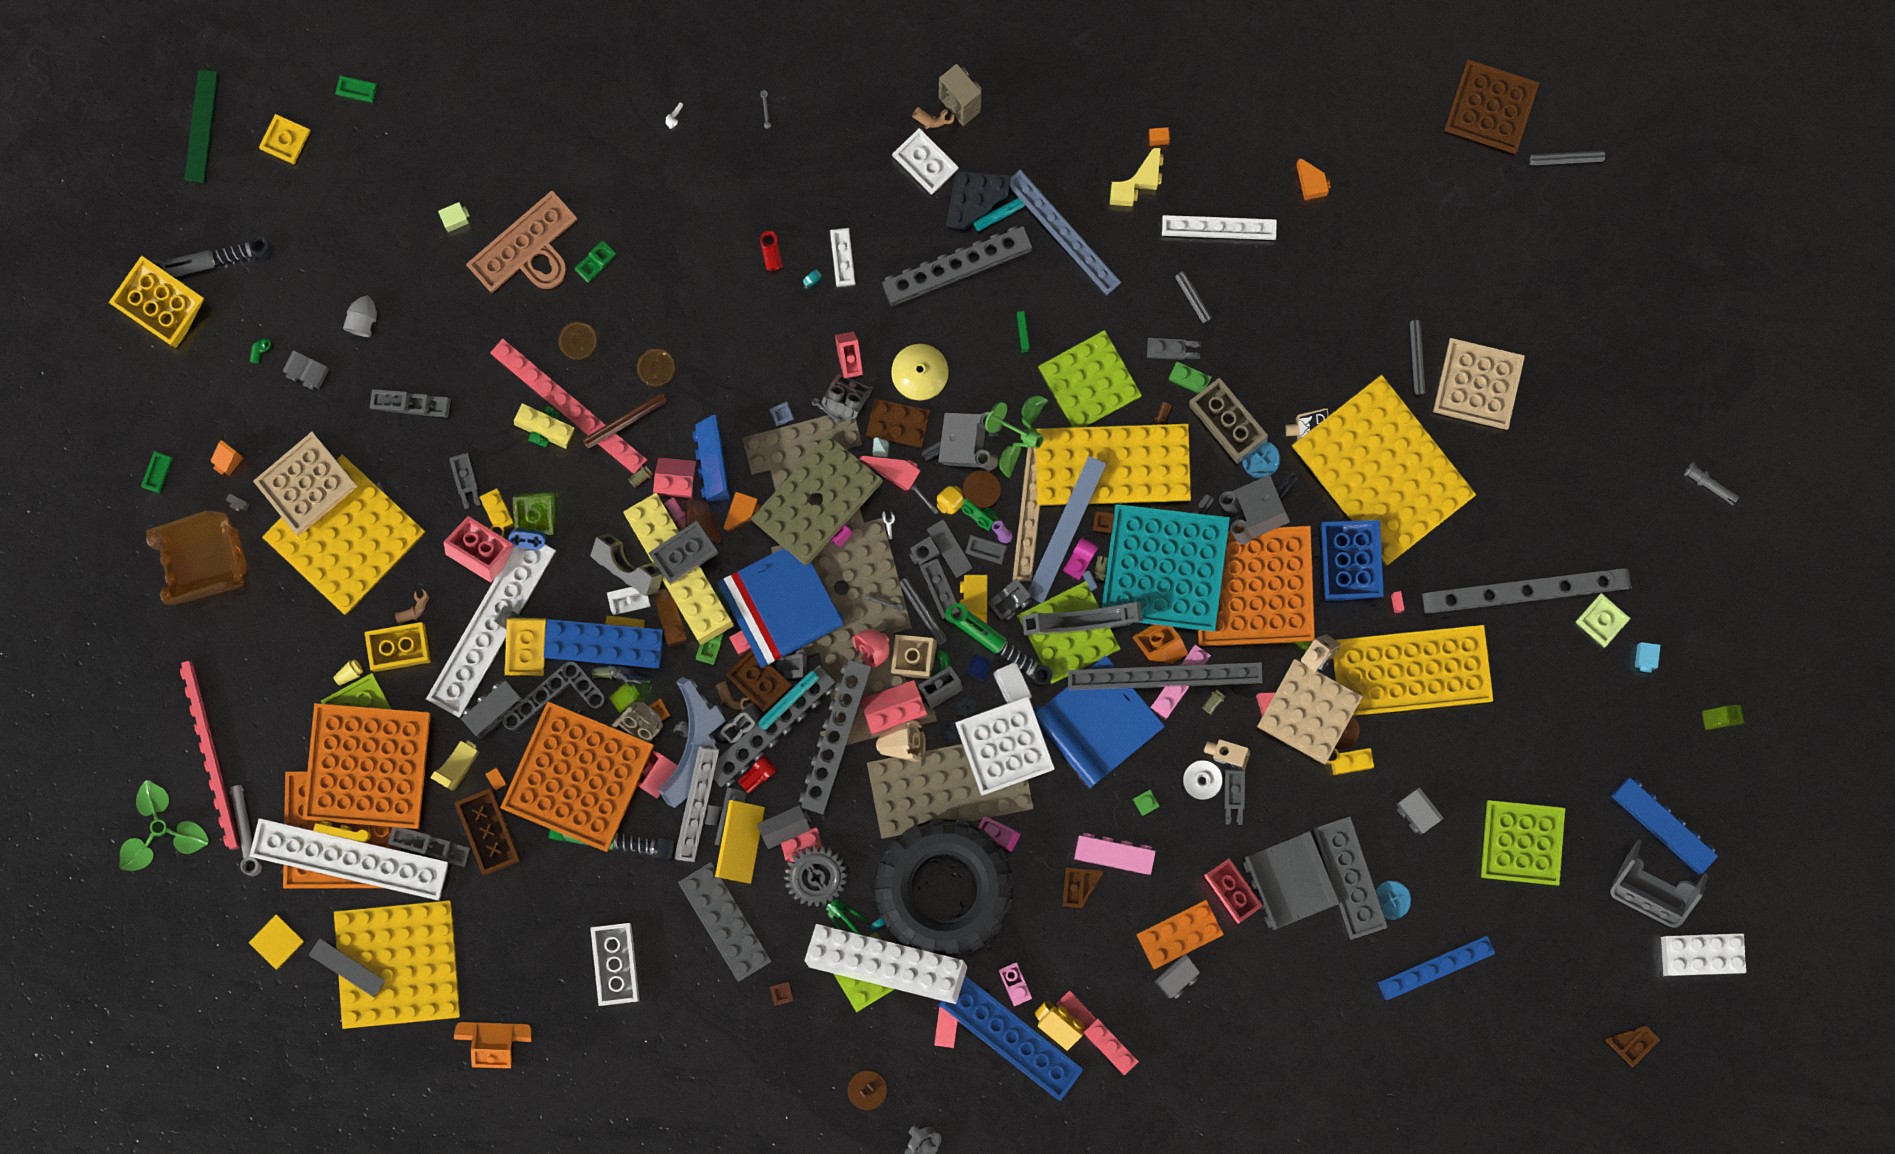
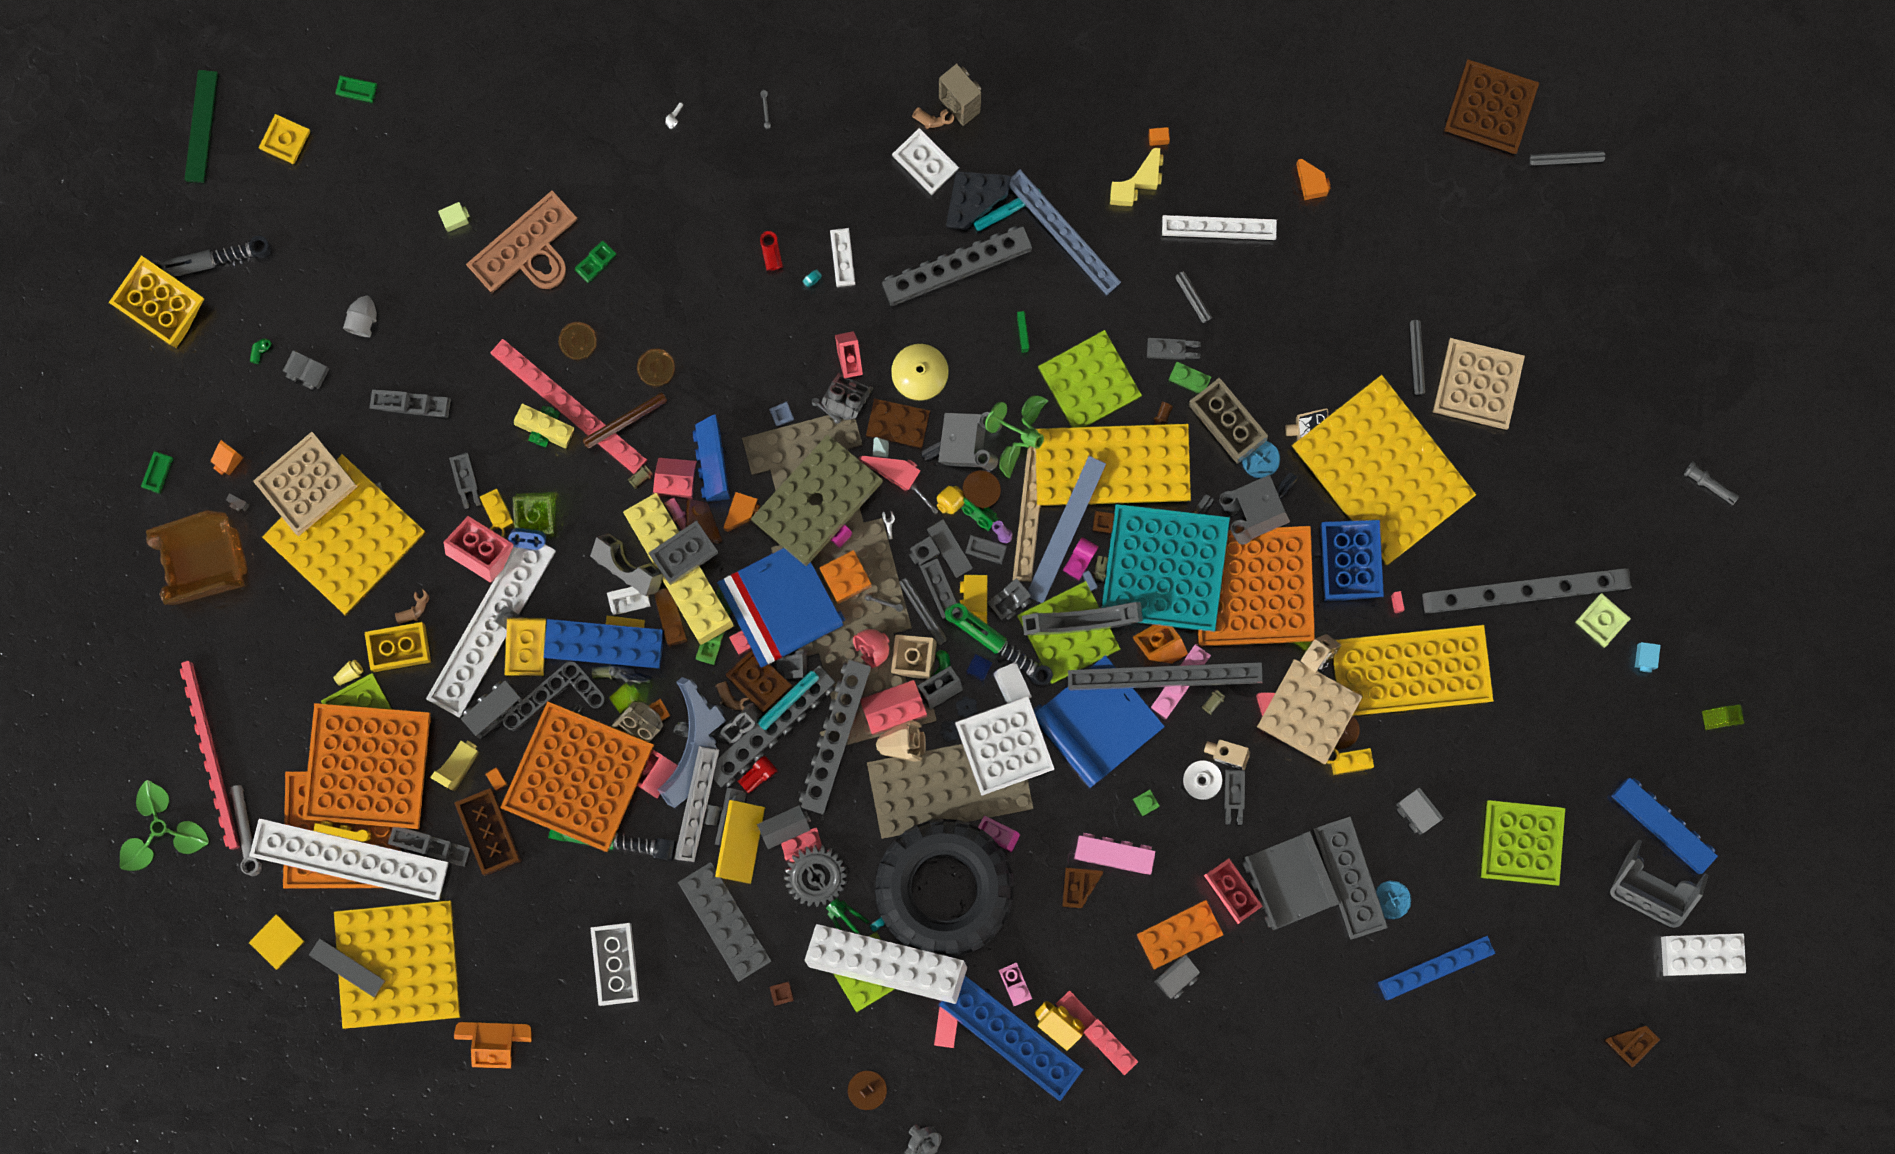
none -> orange brick [820,550,872,604]

